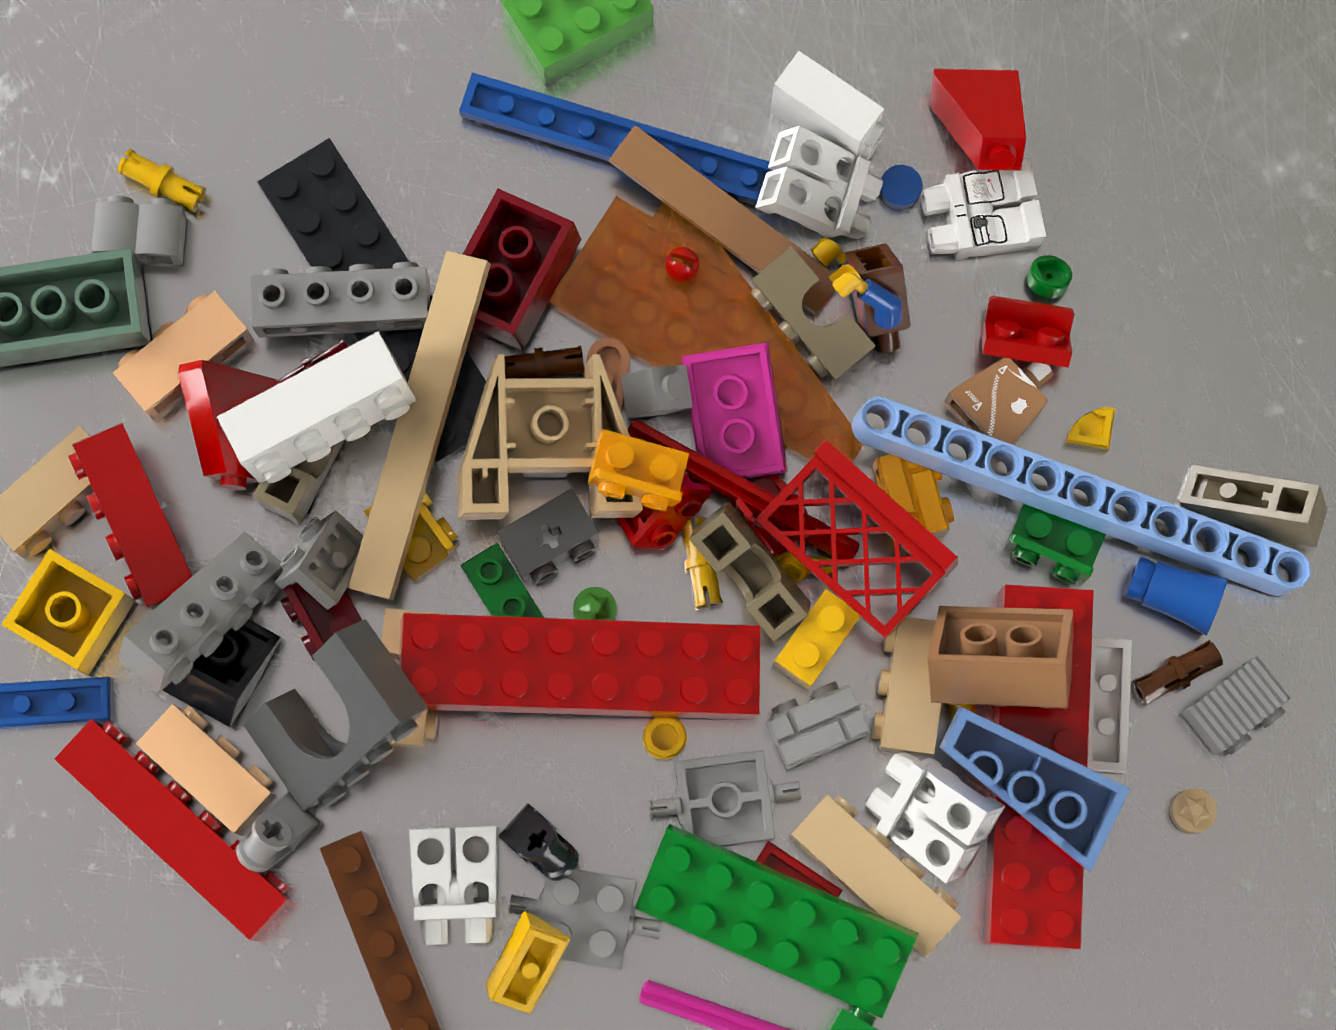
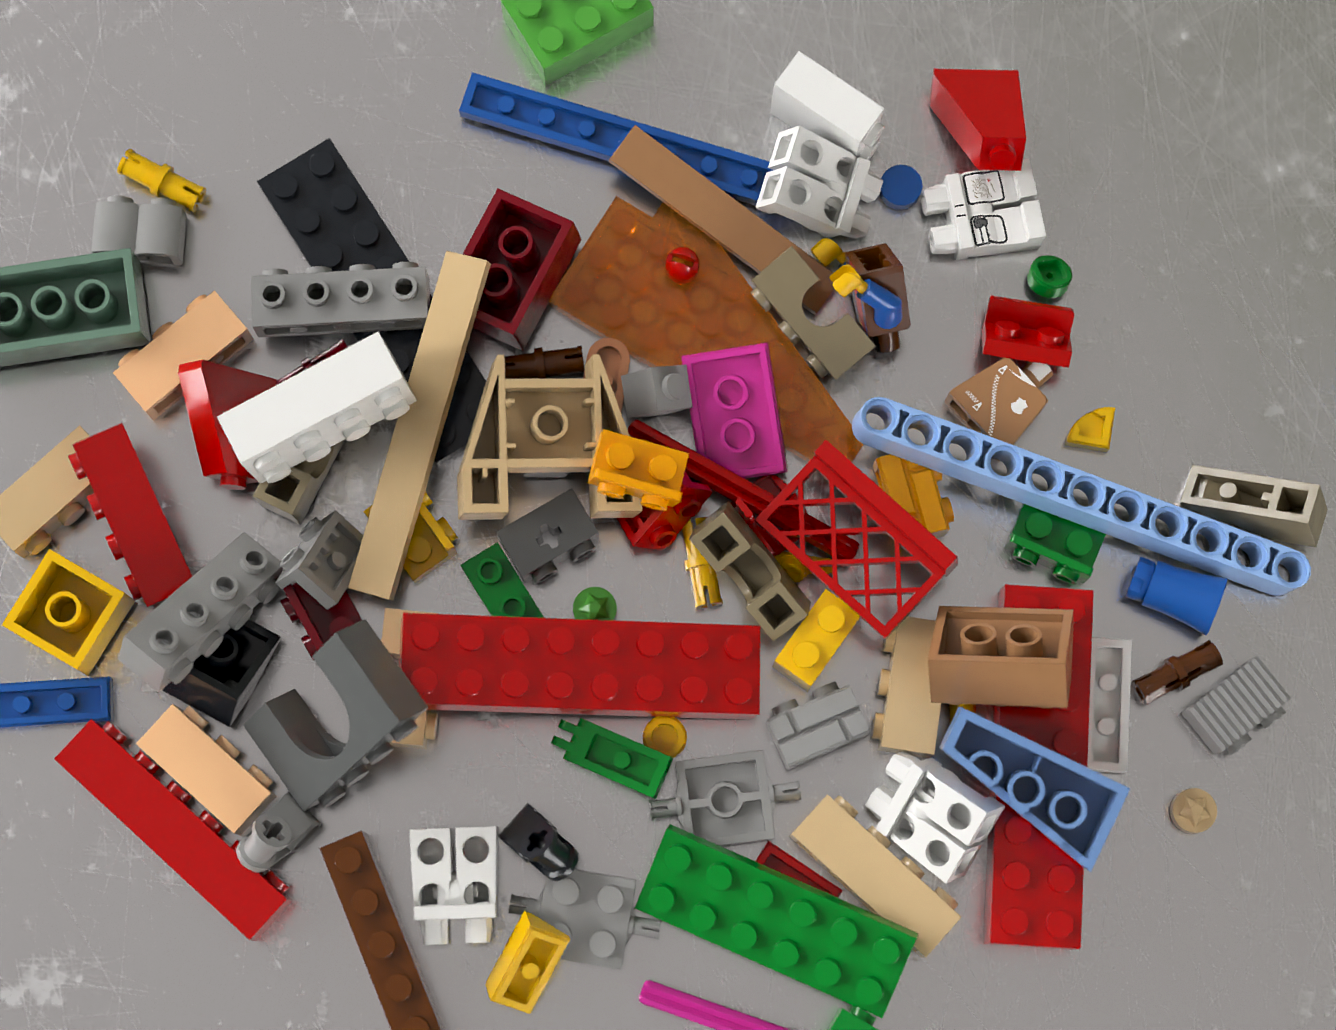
none -> green hinge [551,718,674,799]

